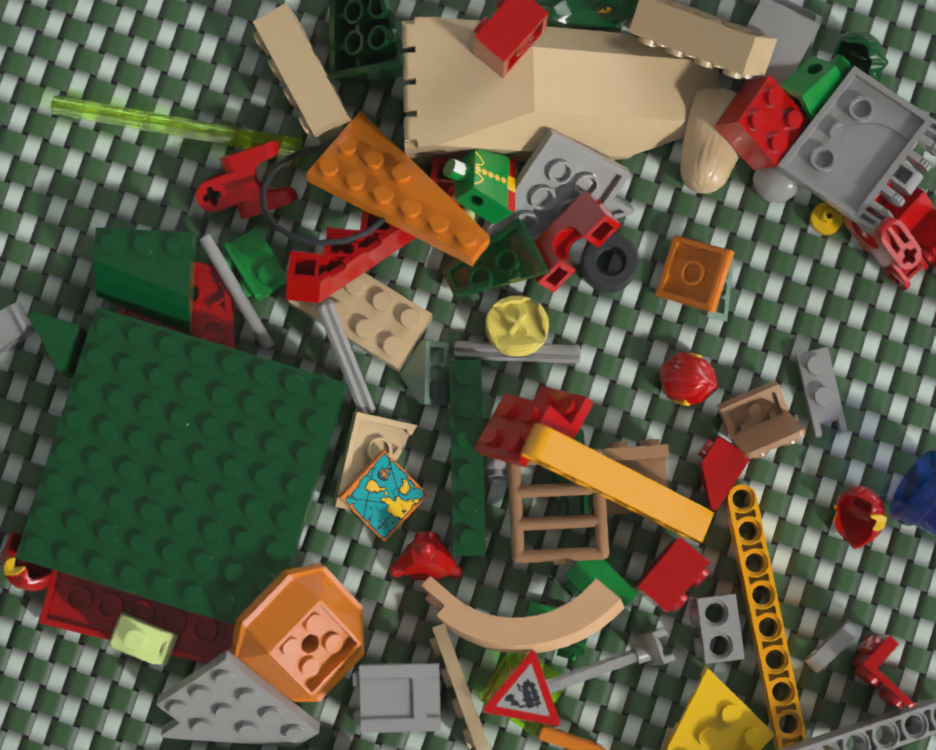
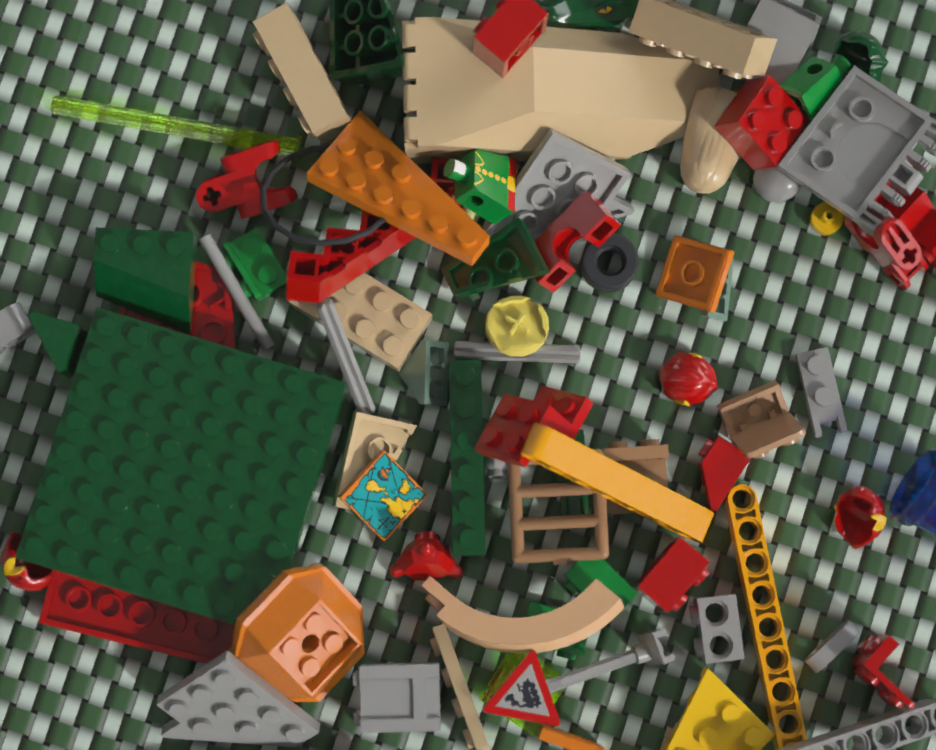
yellowish green torso [109,612,179,665] -> none

